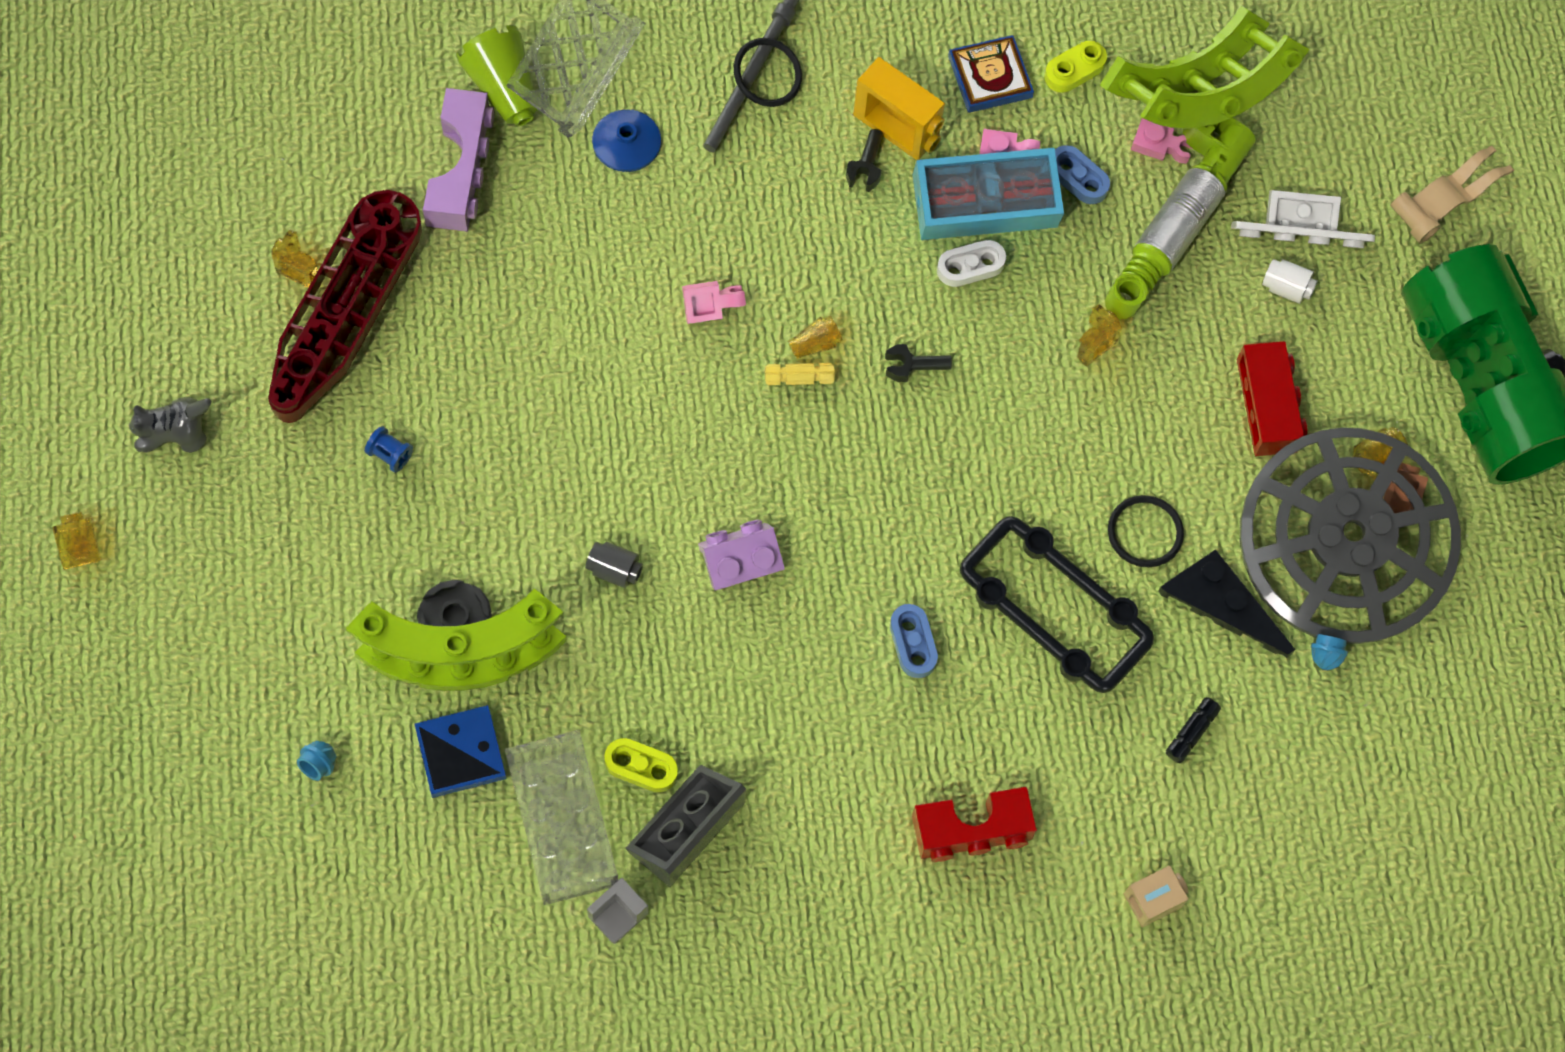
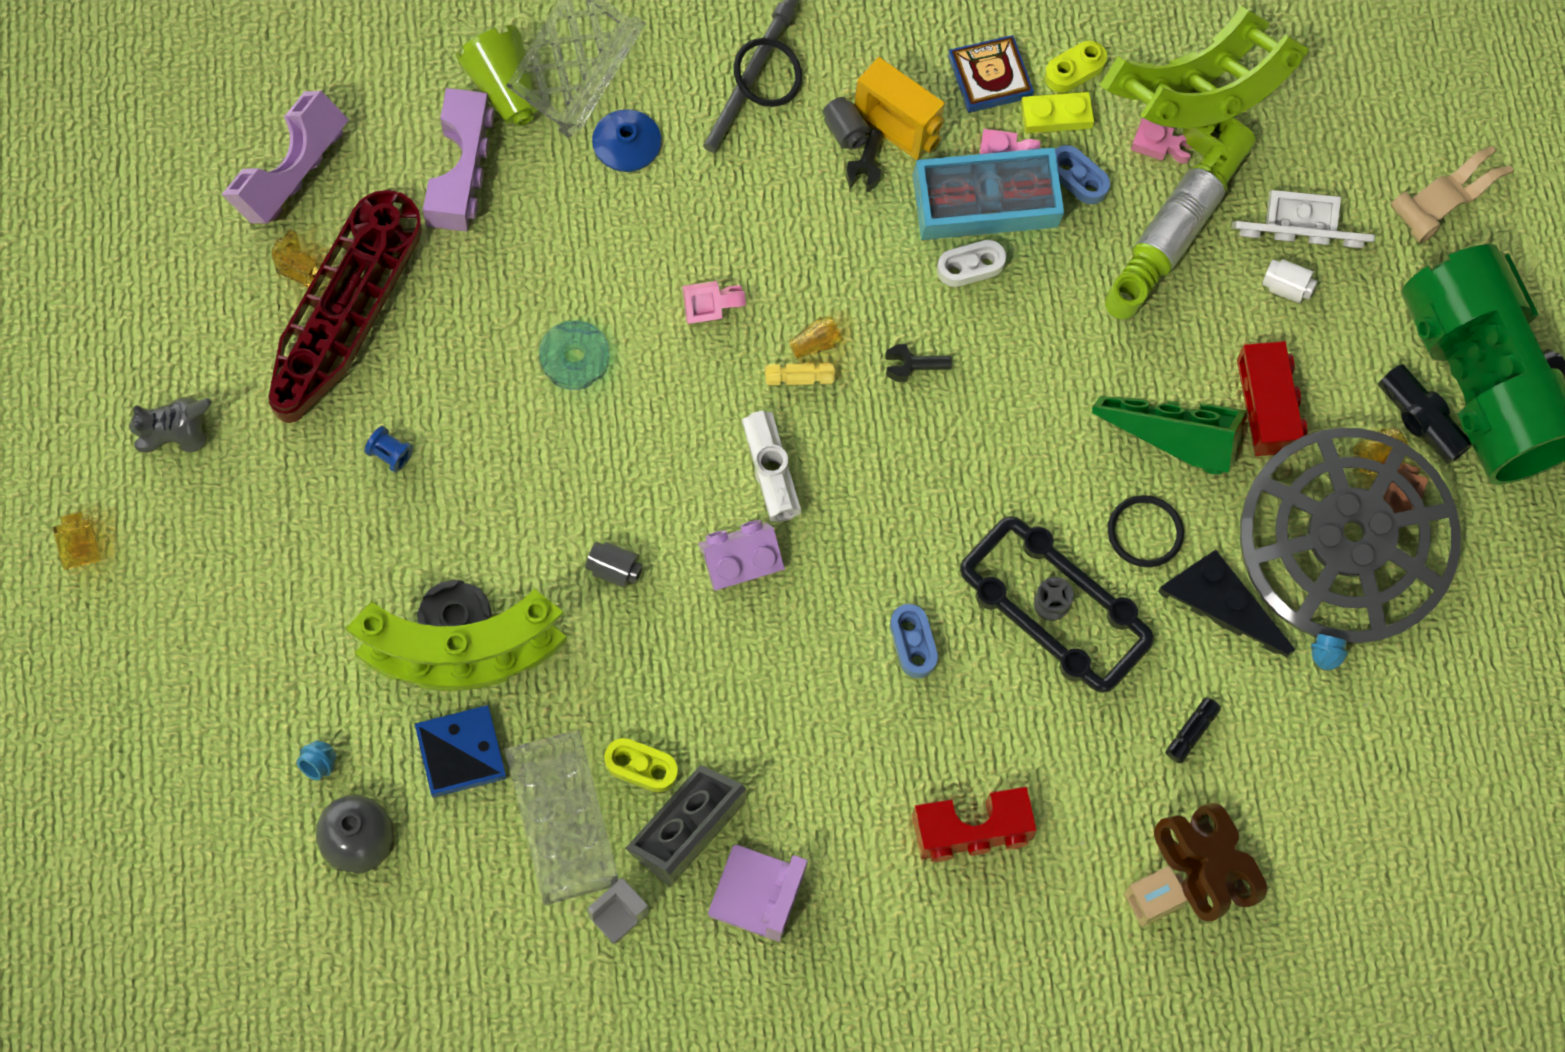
clear yellow bracket [1077,304,1122,367] -> none
none -> lavender arch [222,90,349,224]
none -> dark grey cylinder [316,795,394,874]
none -> clear light blue tile [539,320,610,390]
none -> lavender bracket [708,845,808,942]
none -> white piece [742,410,801,522]
none -> dark grey brick [823,97,870,150]
none -> neon yellow plate [1020,92,1094,134]
none -> dark grey wheel [1033,577,1074,621]
none -> green wedge [1092,396,1247,475]
none -> reddish brown piece [1154,803,1267,921]
none -> black piece [1378,364,1472,464]

